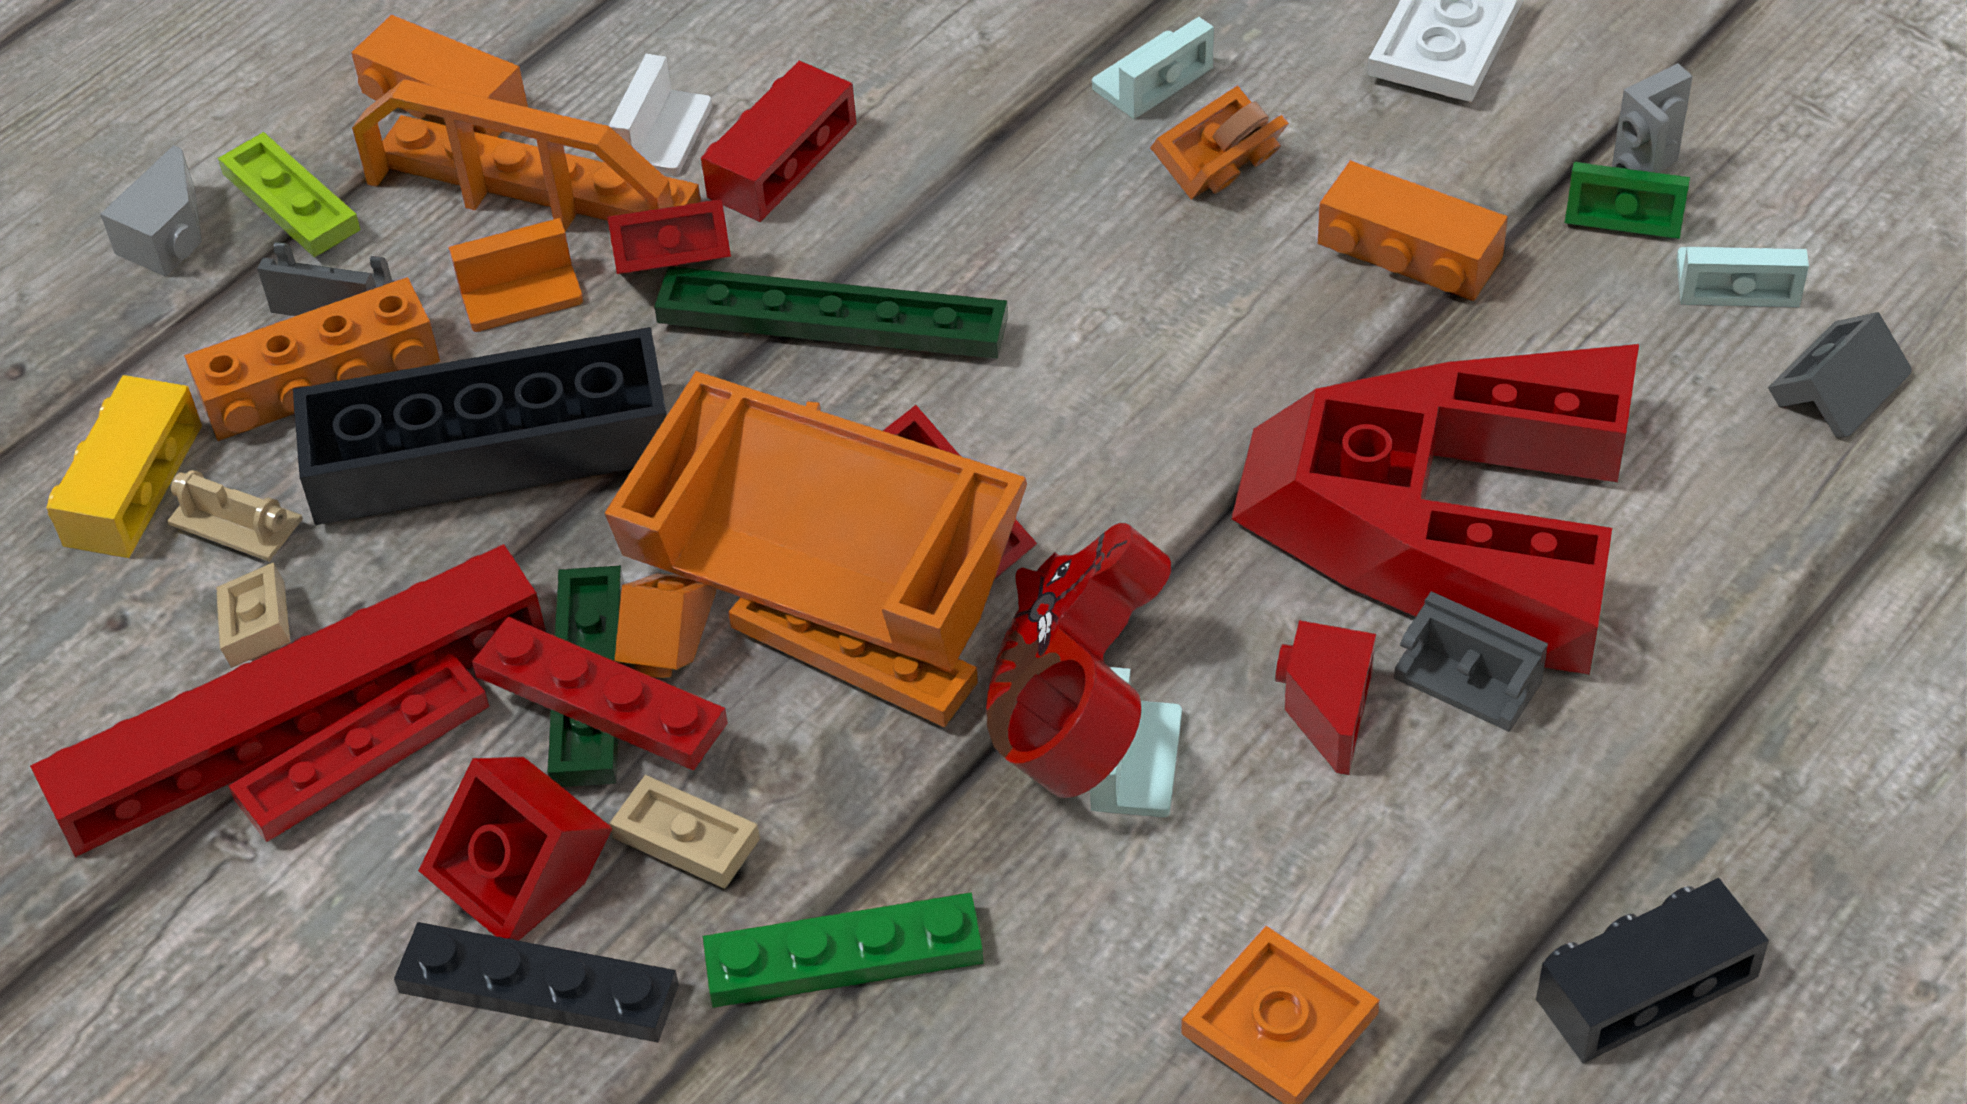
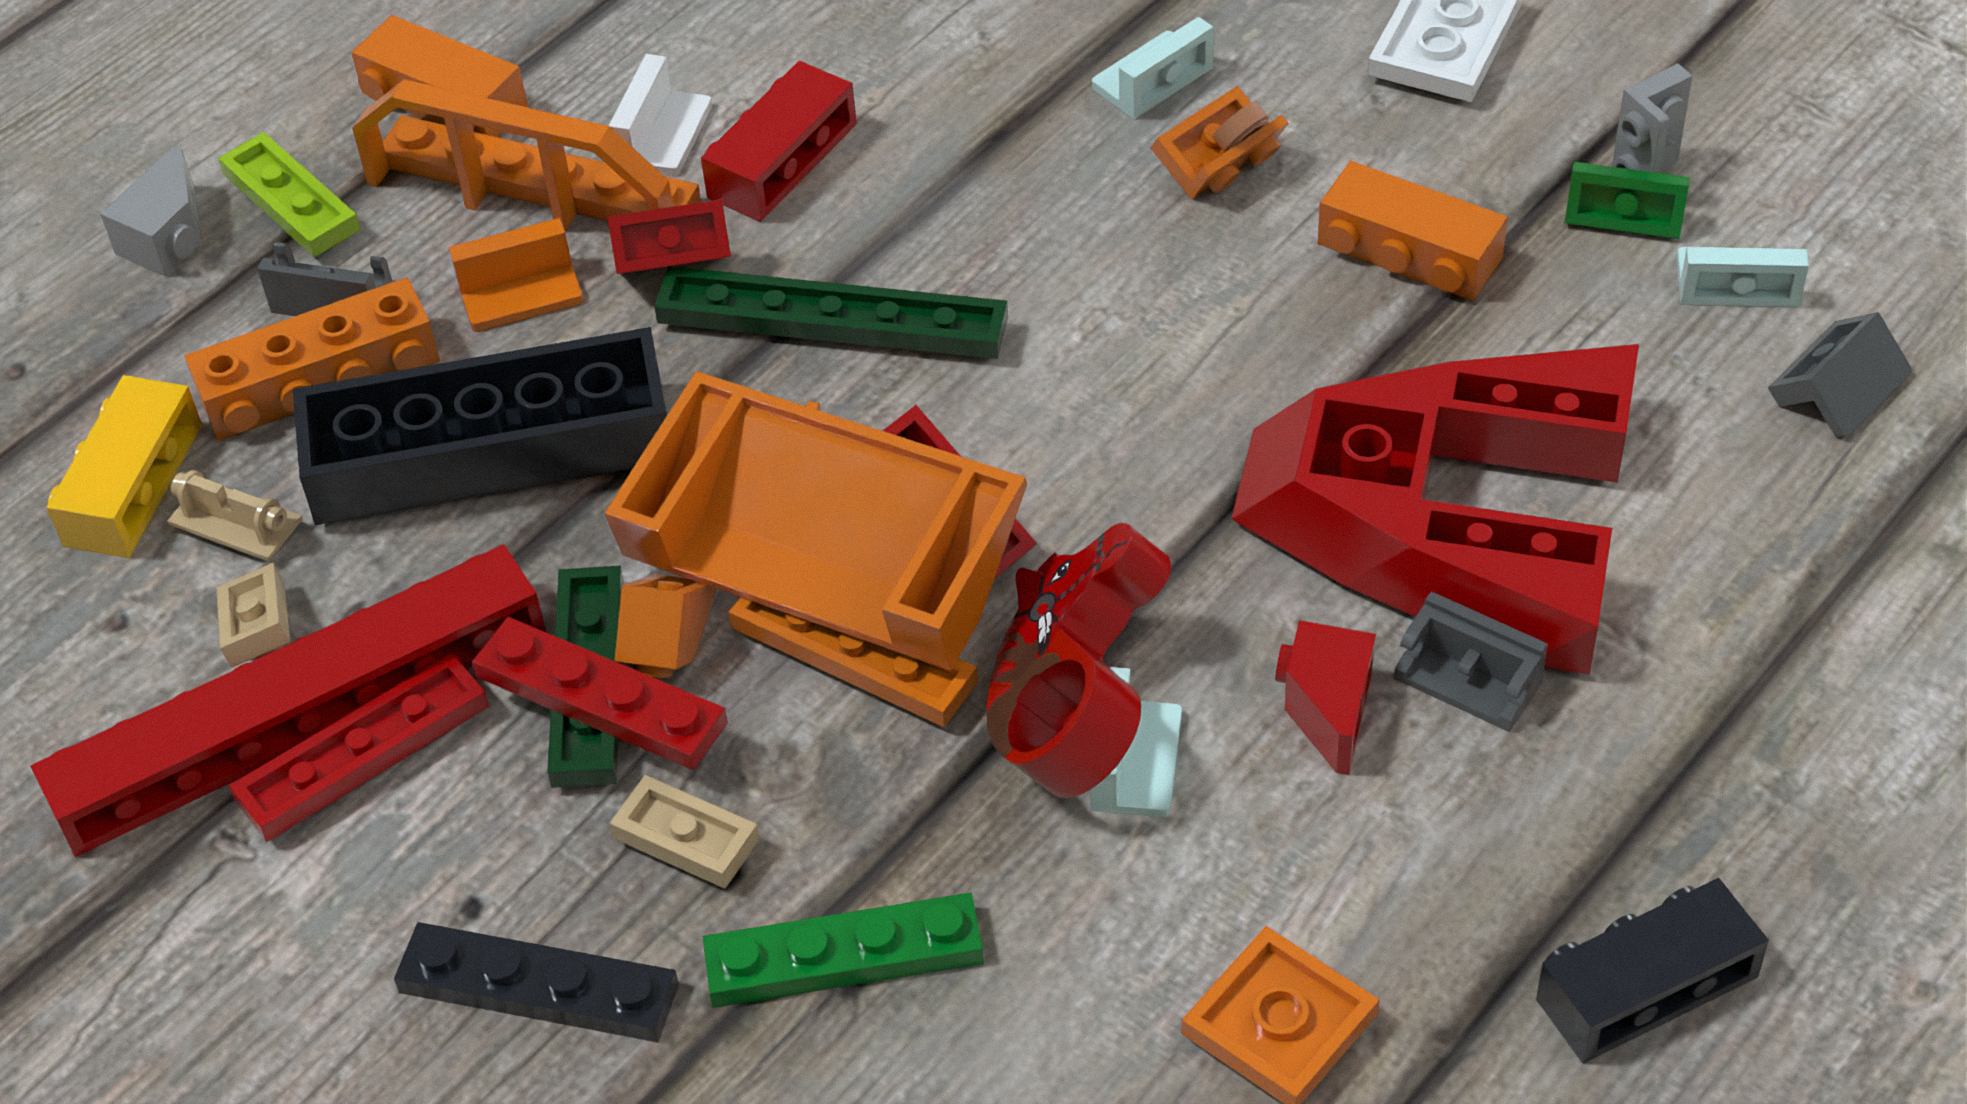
red slope [418,757,613,941] -> none

